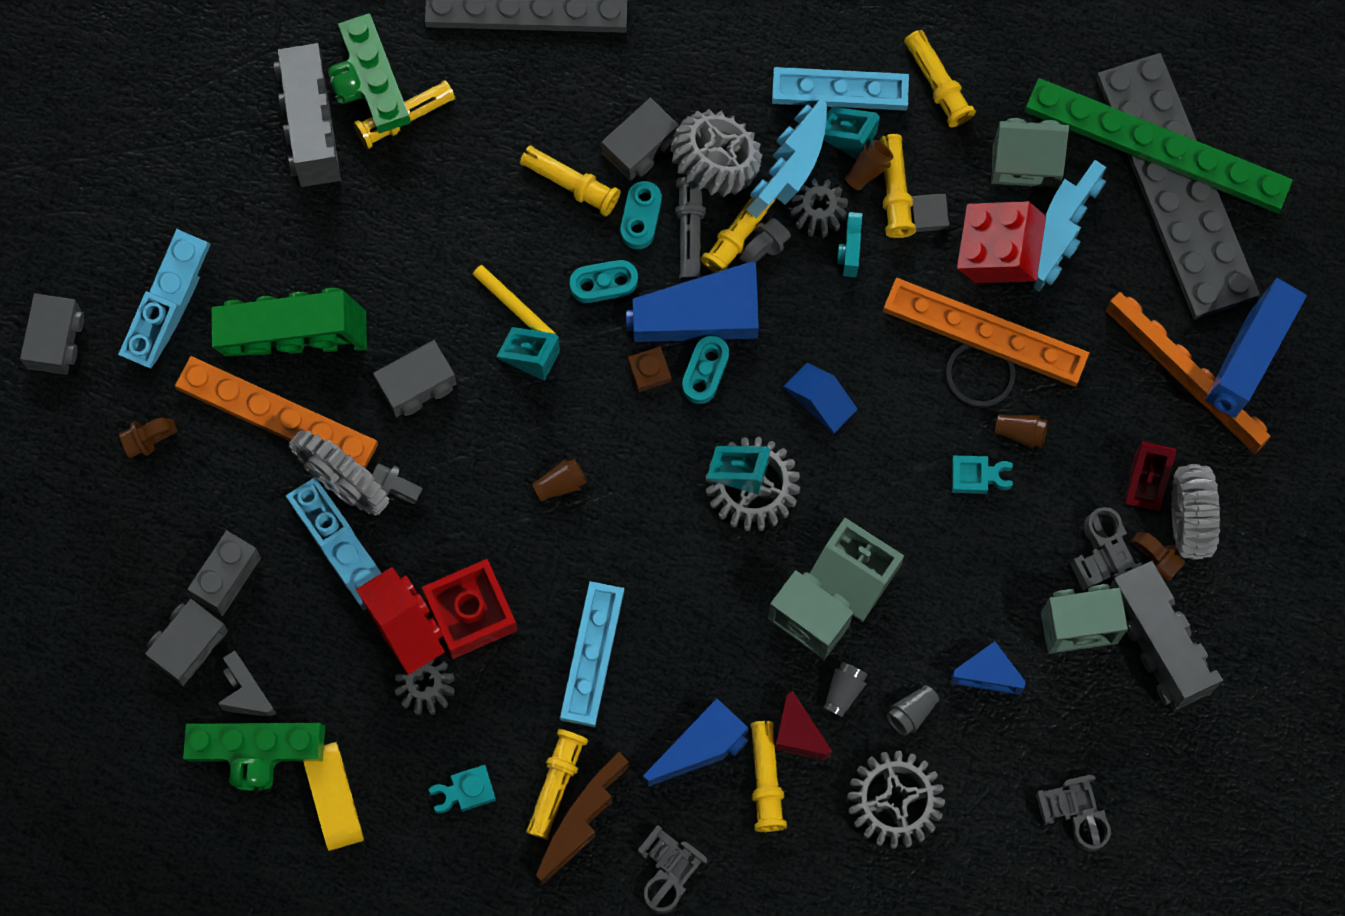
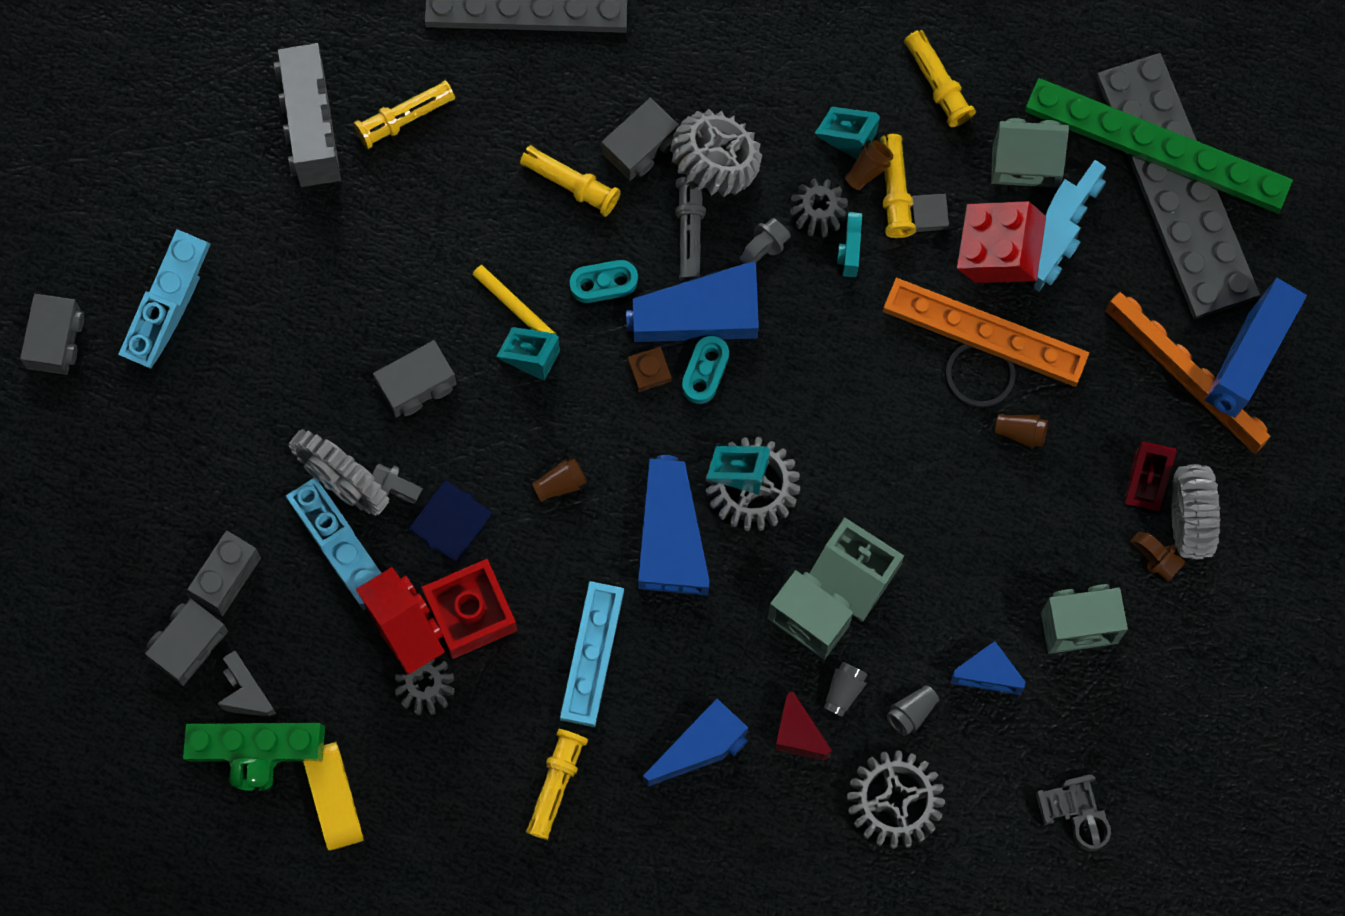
reddish brown piece [119,417,178,458] -> none
orange plate [175,356,378,469] -> none
green wedge [212,288,367,356] -> none
green plate [328,13,411,134] -> none
teal plate [429,765,496,814] -> none
reddish brown slope [536,752,629,885] -> none
teal plate [621,181,662,249] -> none
dark grey piece [638,825,707,914] -> none
yellow pin [701,181,777,273] -> none
medium azure slope [746,98,827,218] -> none
yellow pin [750,721,787,832] -> none
medium azure plate [772,67,909,110] -> none
blue slope [783,363,857,434] -> none
teal plate [952,455,1013,494] -> none
dark grey piece [1069,507,1142,591] -> none
dark grey wedge [1109,561,1223,711] -> none
none -> clear blue piece [409,480,492,562]
none -> blue slope [638,455,710,595]

